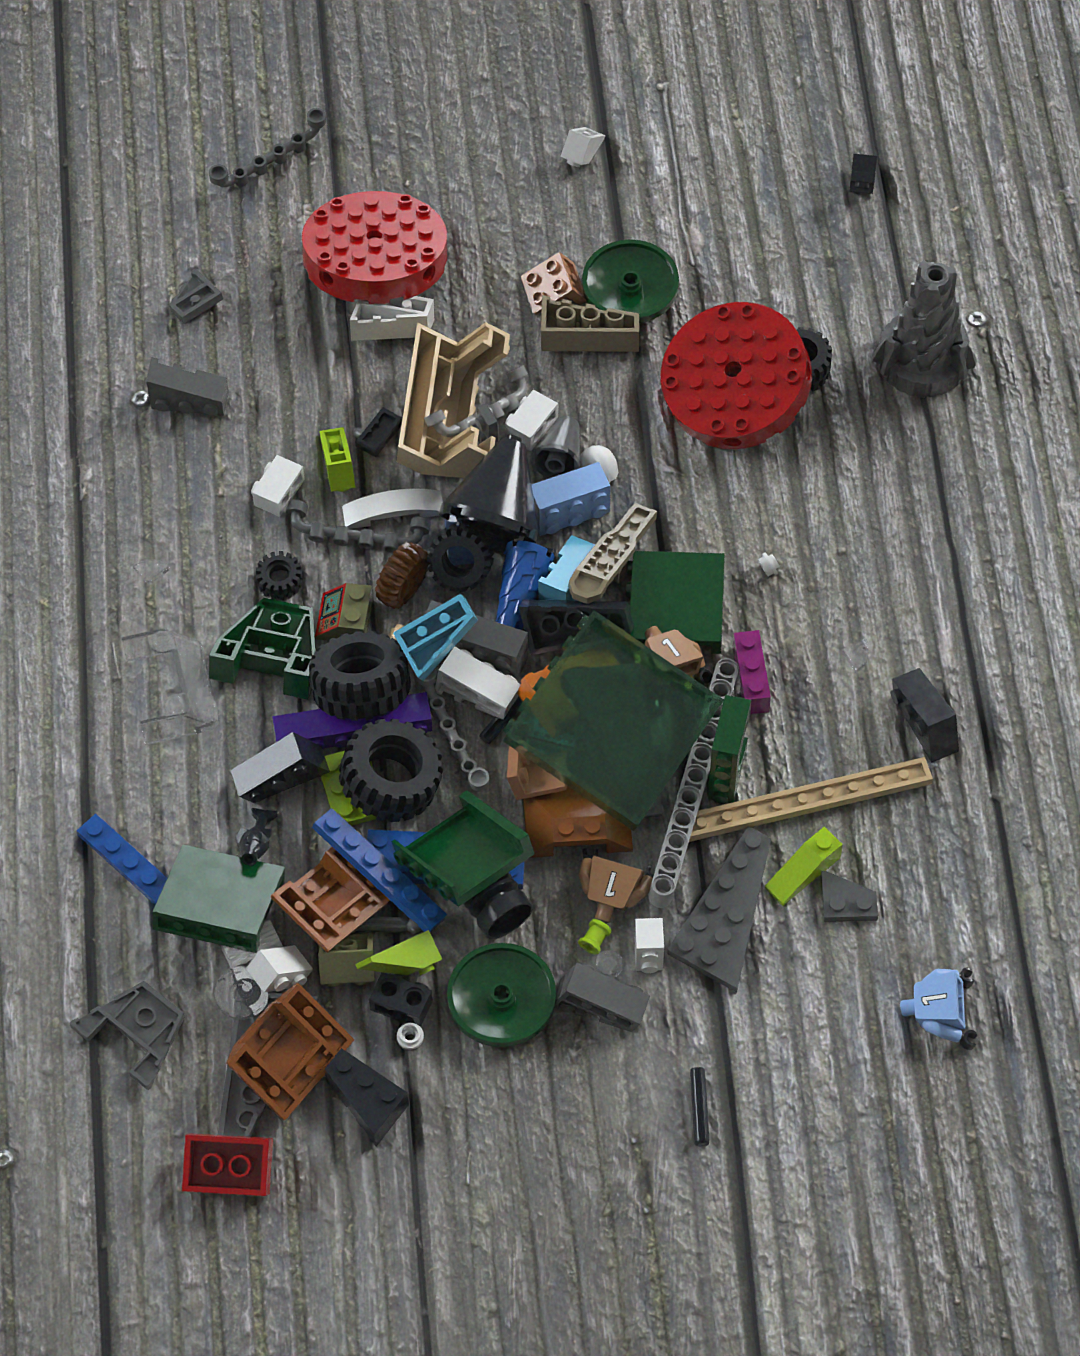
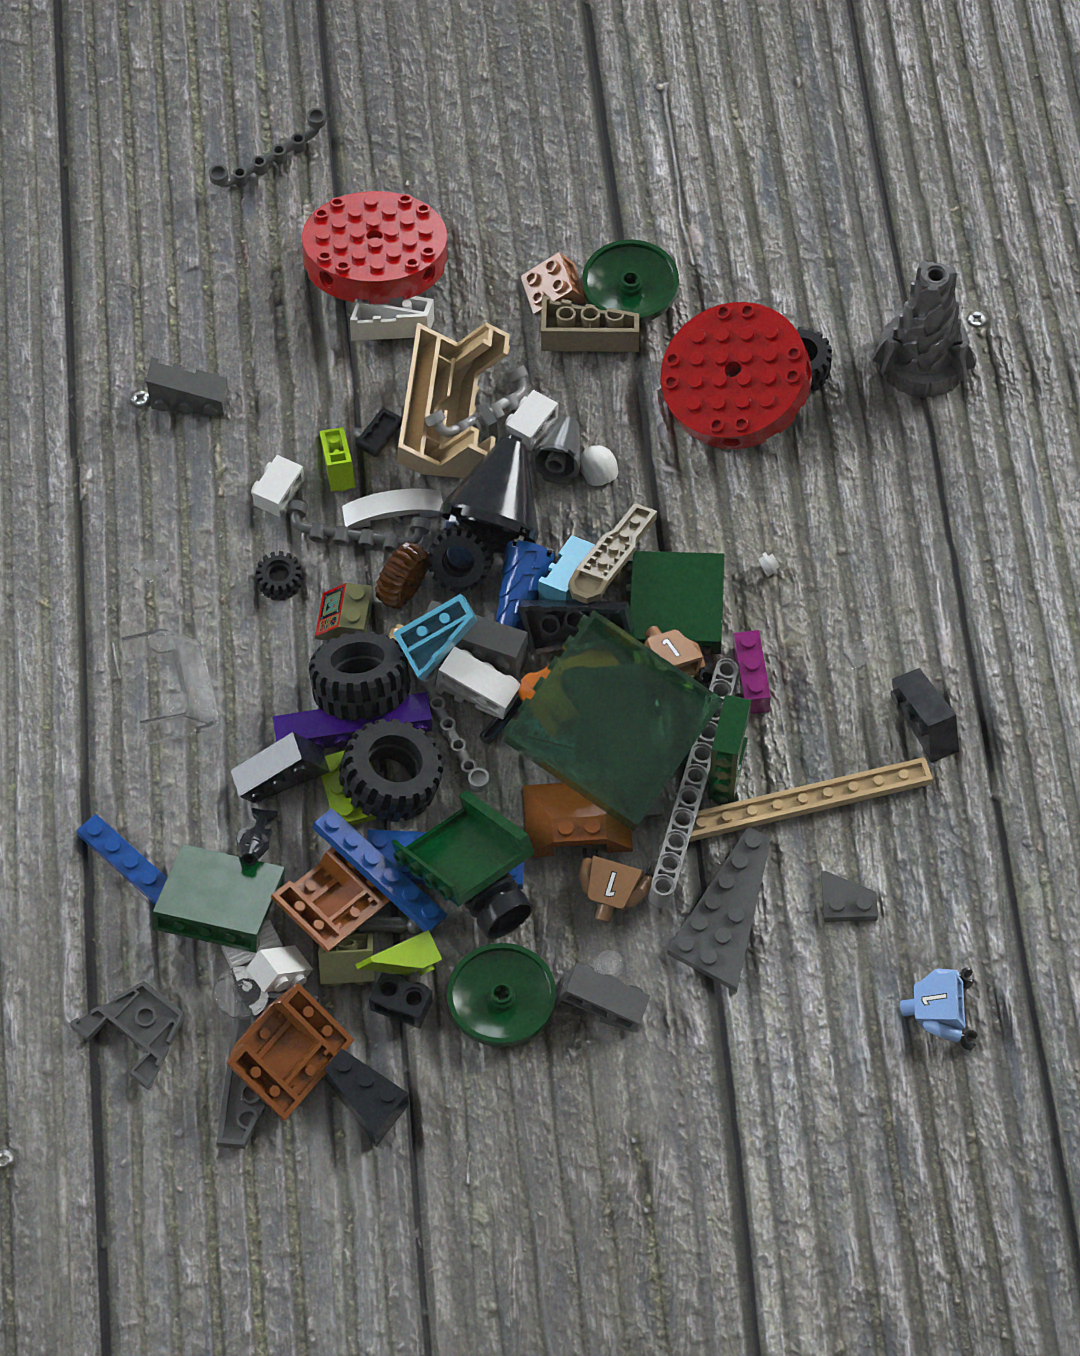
dark grey wing [169,269,223,324] -> none
red brick [182,1133,273,1196] -> none
dark green wedge [209,598,315,700] -> none
white plate [396,1023,424,1050] -> none
nougat bracket [507,740,568,800] -> none
light blue brick [532,462,610,536] -> none
white slope [560,127,605,167] -> none
lime bush [578,919,612,955] -> none
white brick [635,918,664,973] -> none
black axle [690,1067,710,1147] -> none
lime slope [765,827,843,906] -> none
black brick [849,154,877,194] -> none

